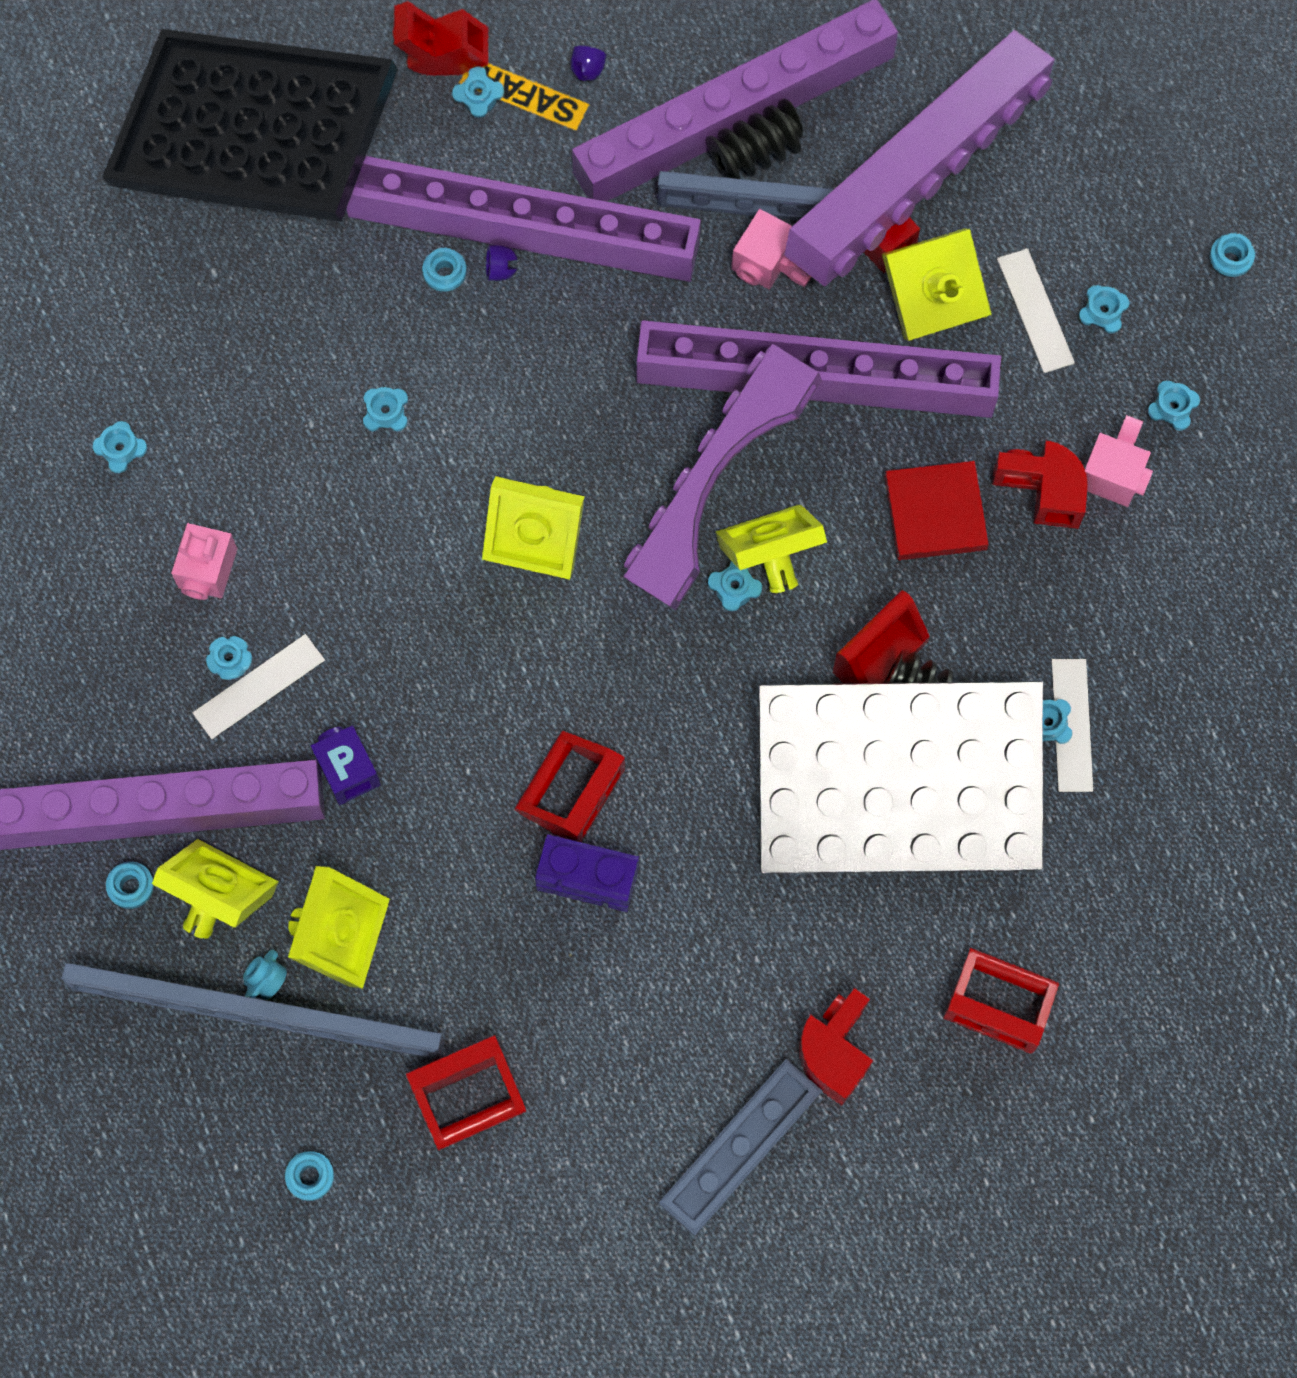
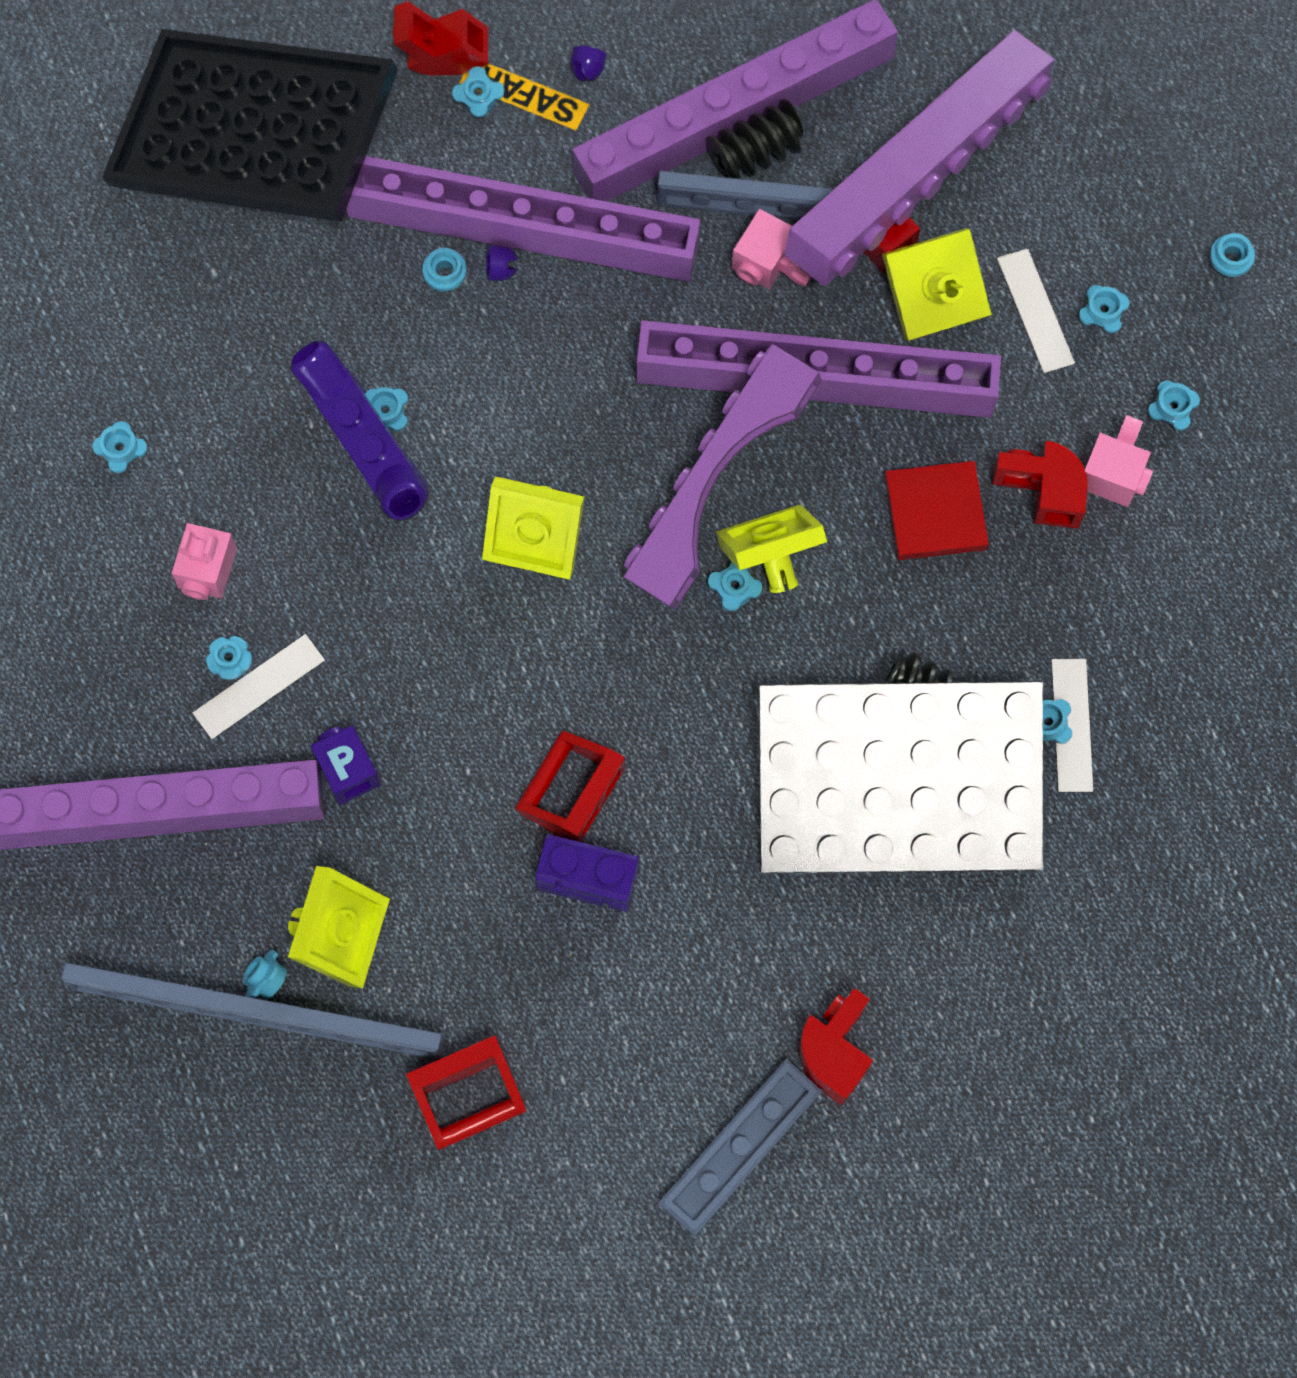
medium azure plate [106,861,154,909] -> none
neon yellow tile [152,839,279,938] -> none
medium azure plate [285,1151,334,1201] -> none
red tile [832,590,930,683] -> none
red tile [943,948,1059,1054] -> none
none -> dark purple plate [290,341,428,521]

